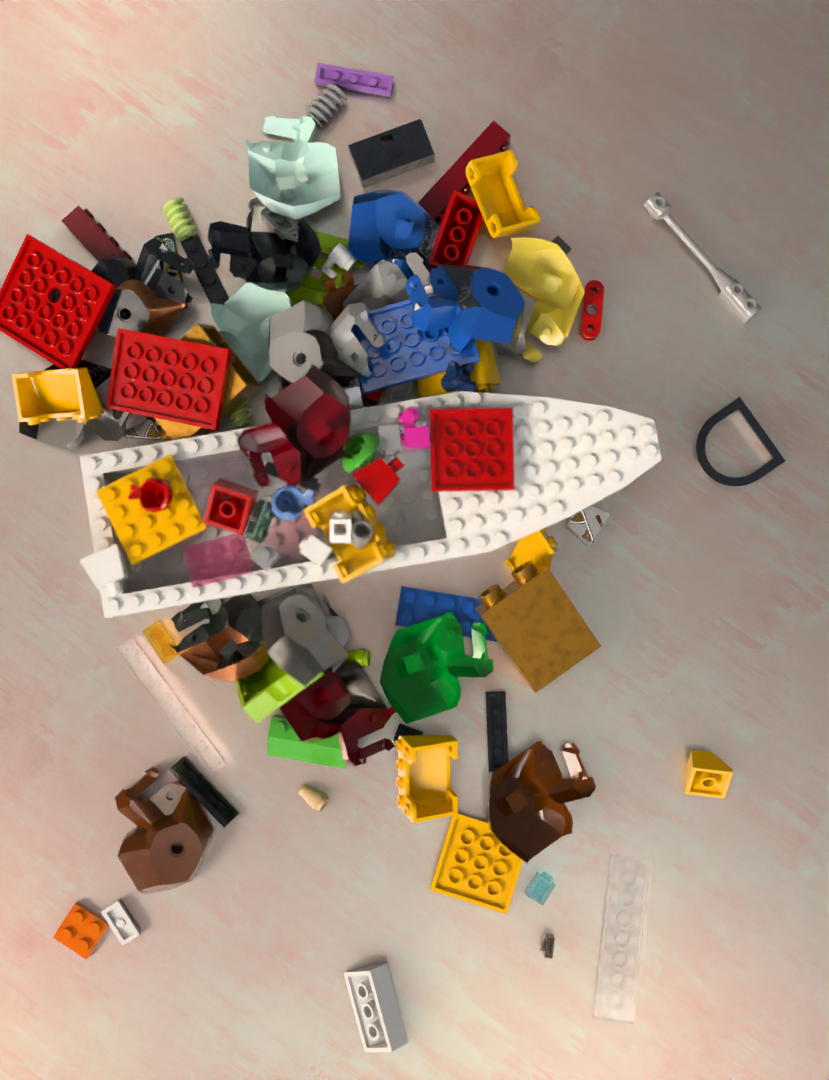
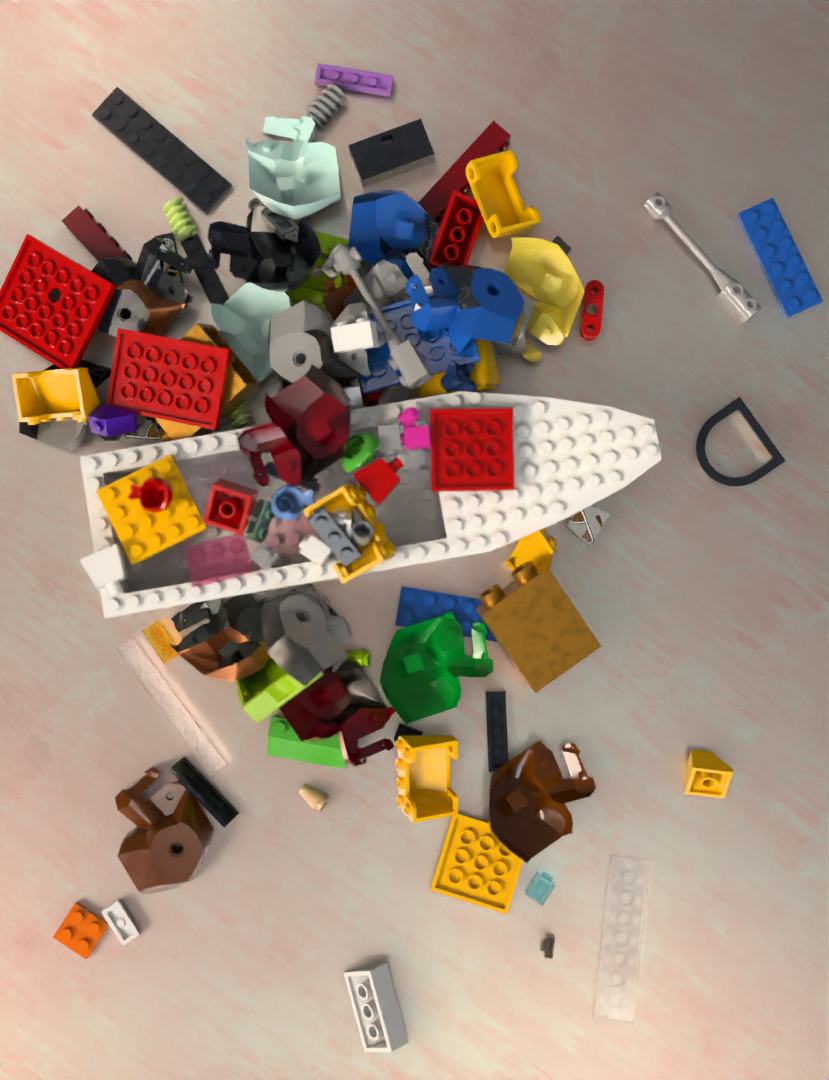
none -> dark purple slope [88,403,138,437]
none -> black plate [92,87,232,214]
none -> plate [307,506,362,567]
none -> white brick [331,318,379,353]
none -> light grey bar [332,246,433,389]
none -> blue plate [737,198,823,319]

